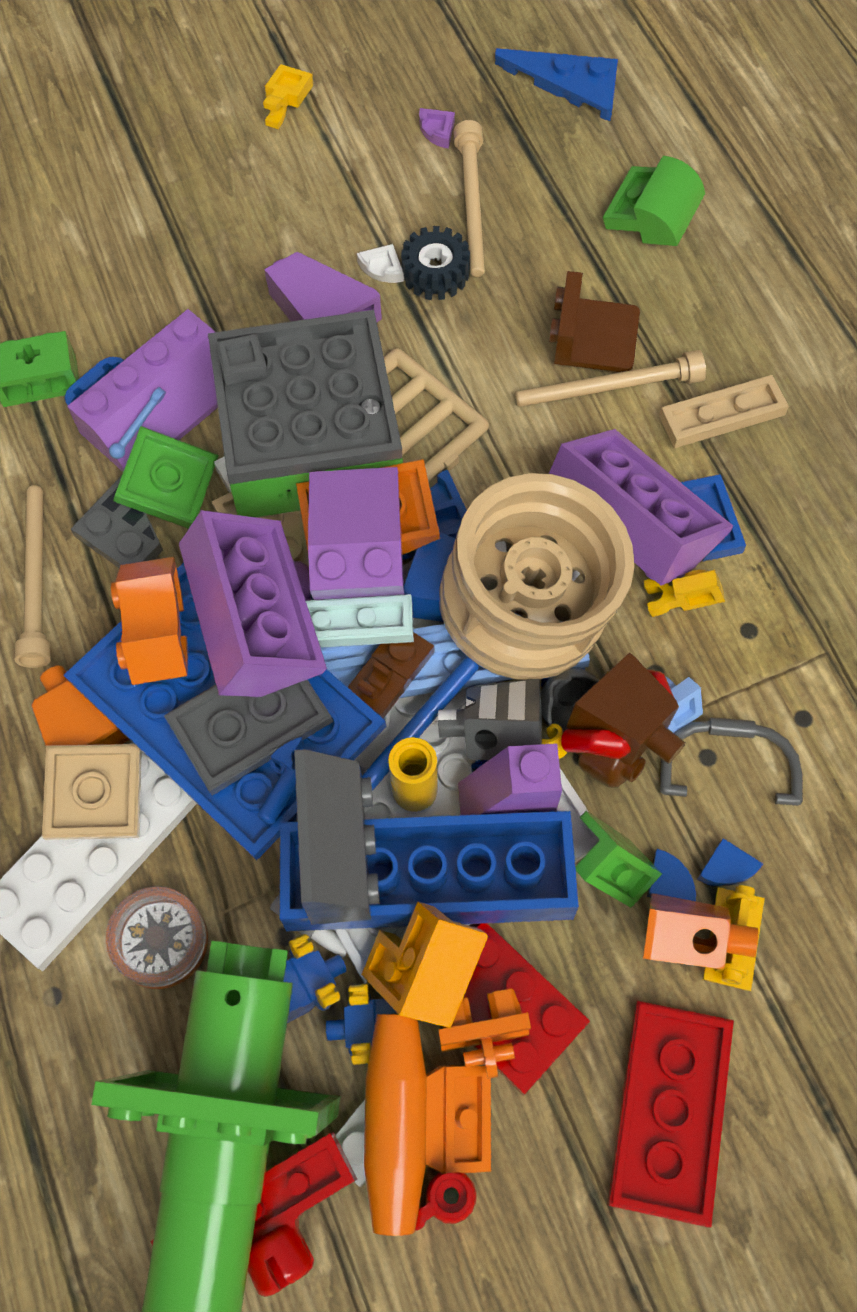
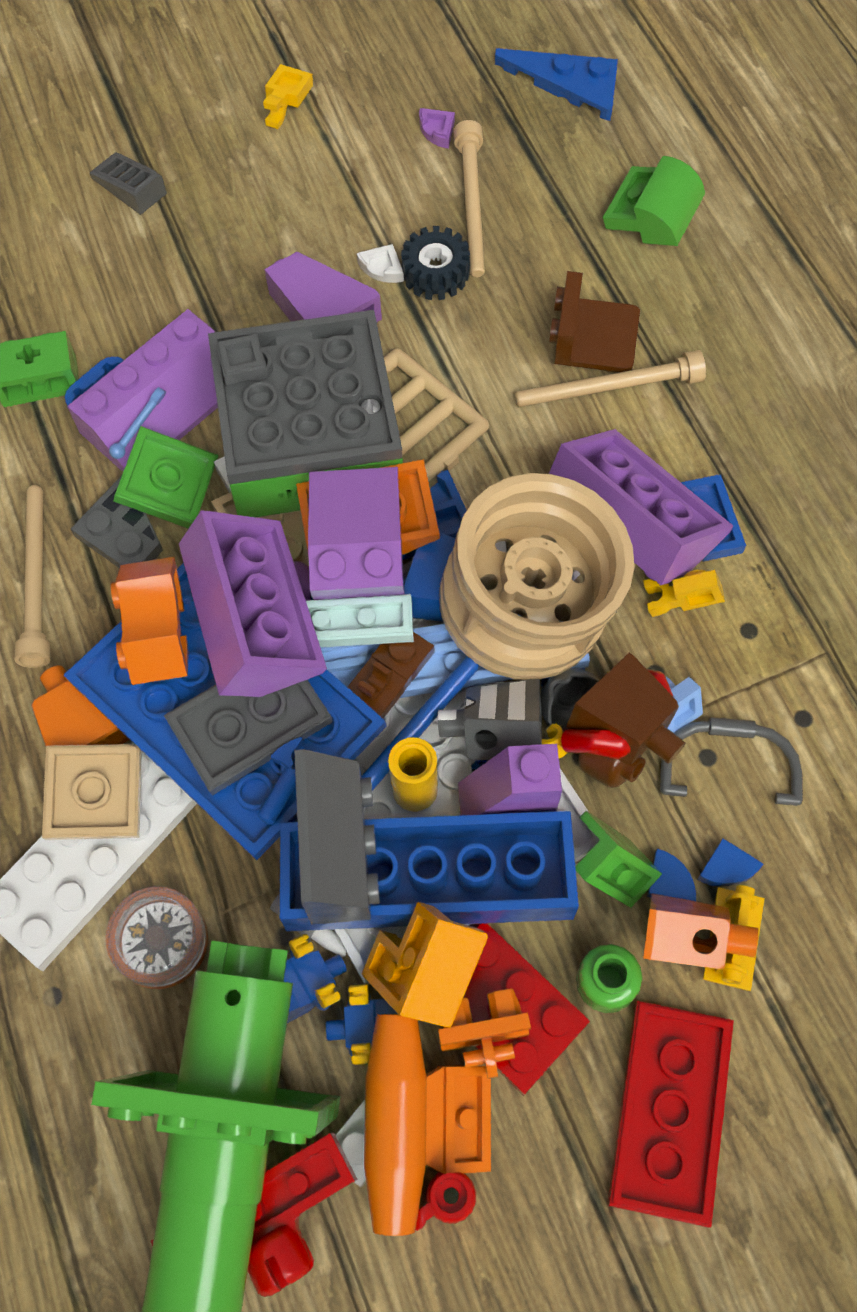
tan plate [659,375,789,449] -> none
none -> dark grey slope [90,152,167,215]
none -> bright green head [576,944,643,1013]

